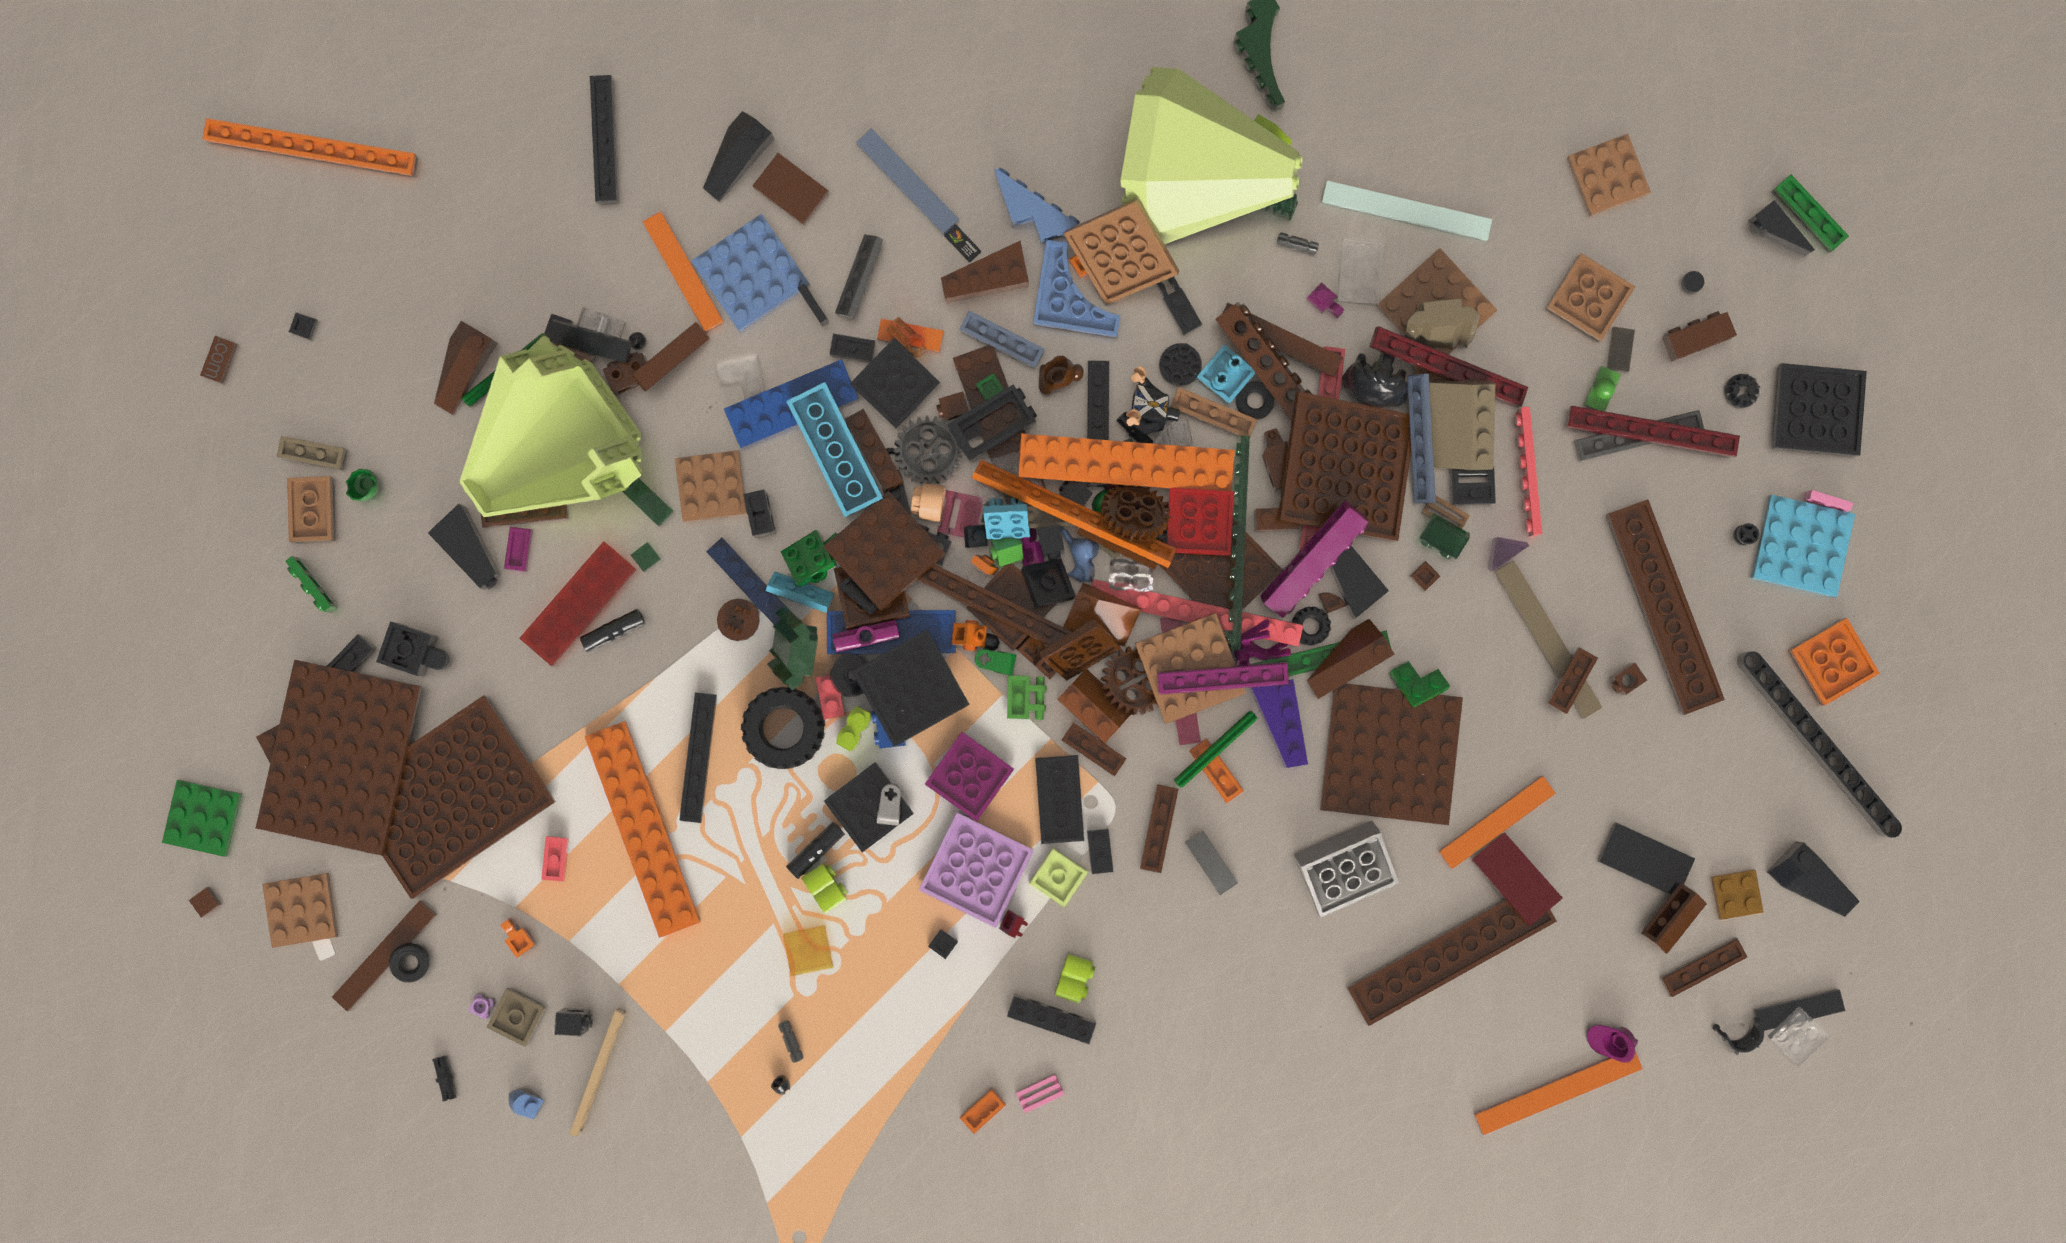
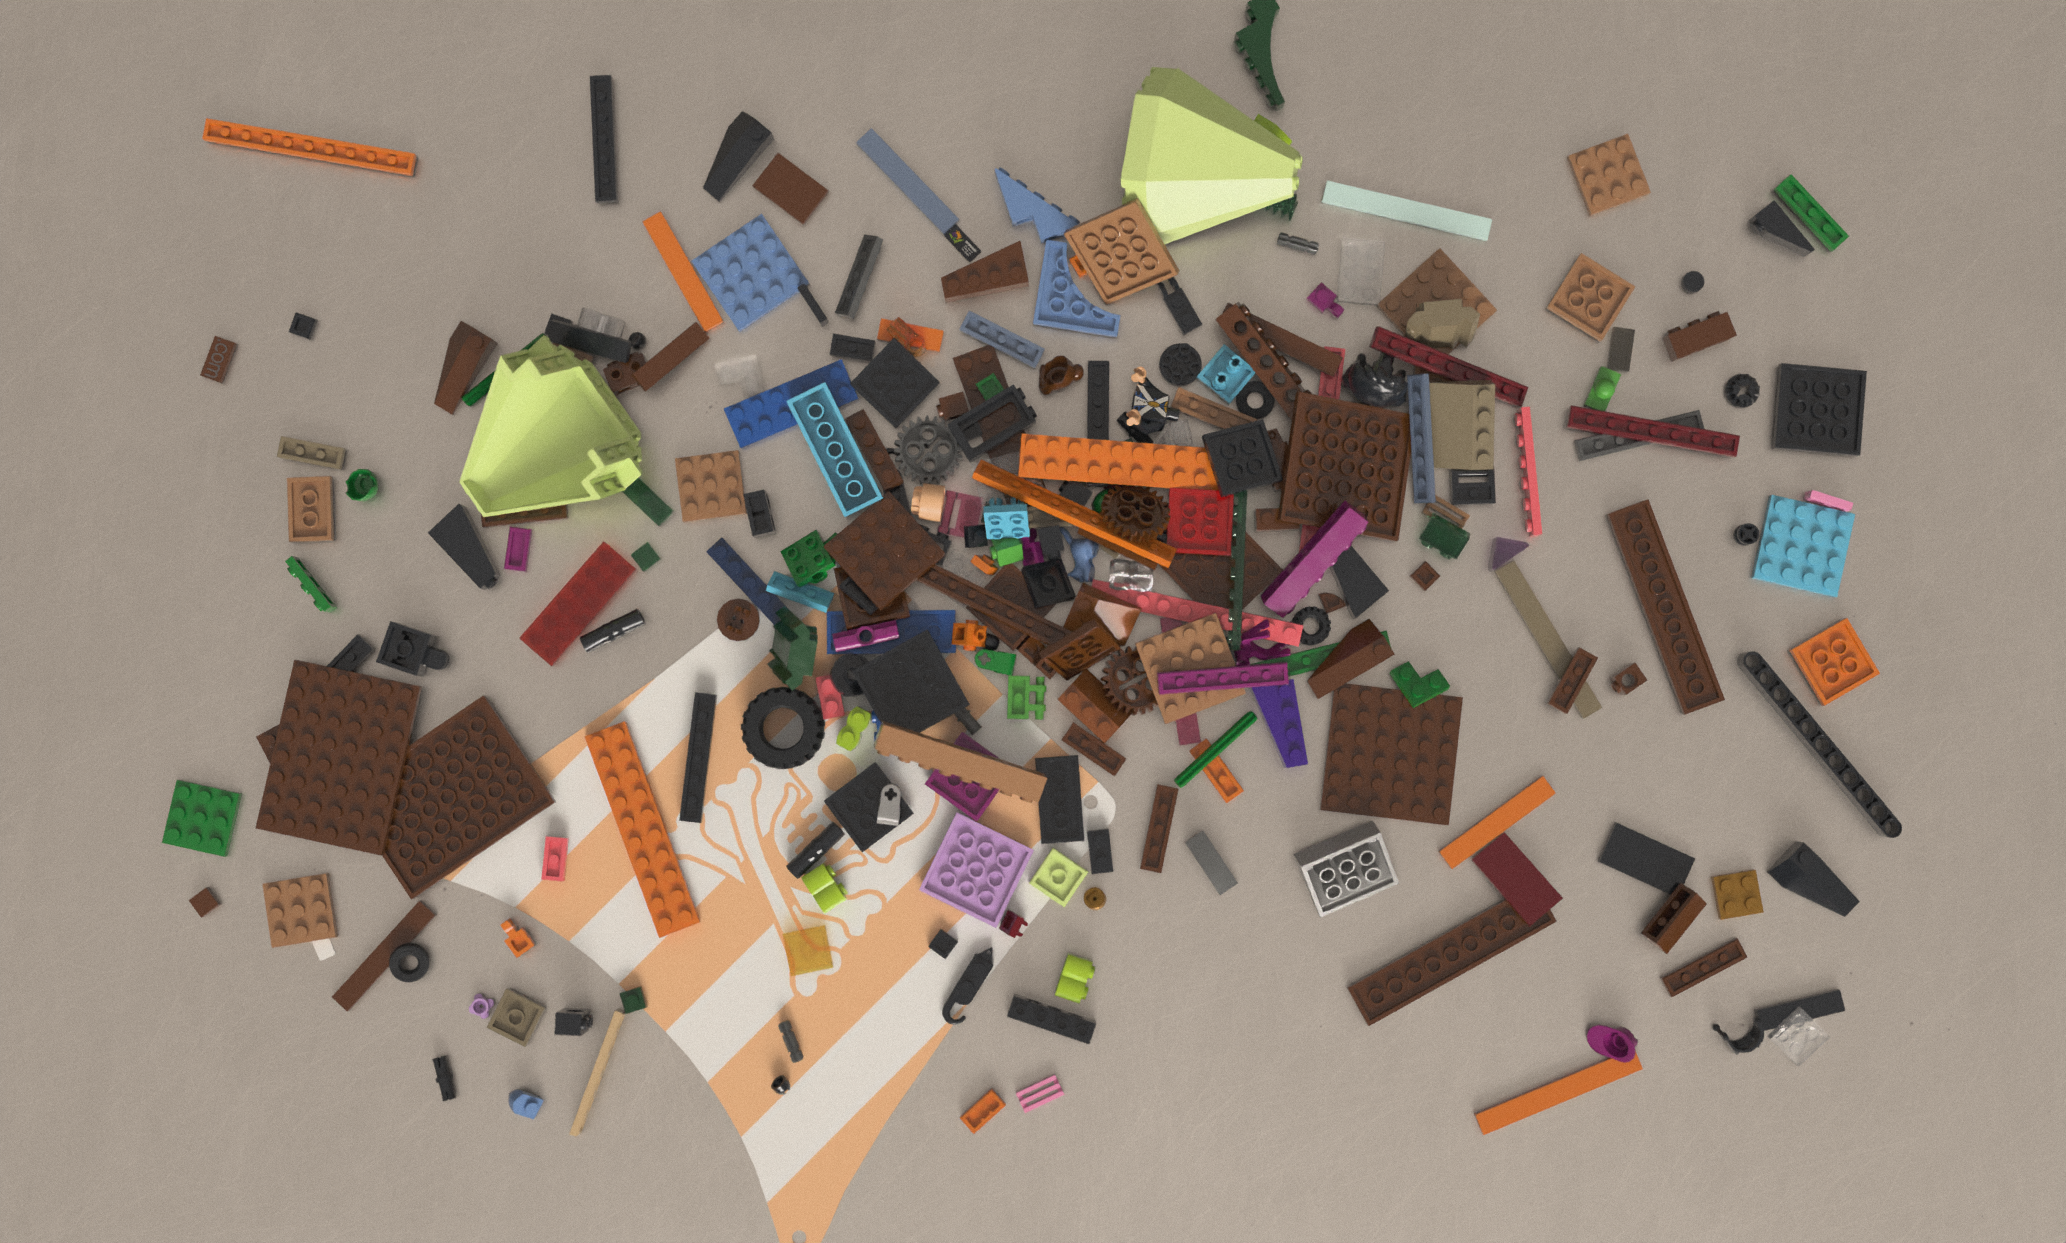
none -> dark green plate [619,986,648,1014]
none -> medium nougat brick [874,721,1047,803]
none -> black plate [942,947,994,1025]
none -> dark grey axle [954,708,982,735]
none -> pearl gold tile [1084,887,1106,910]
none -> black plate [1202,419,1283,497]

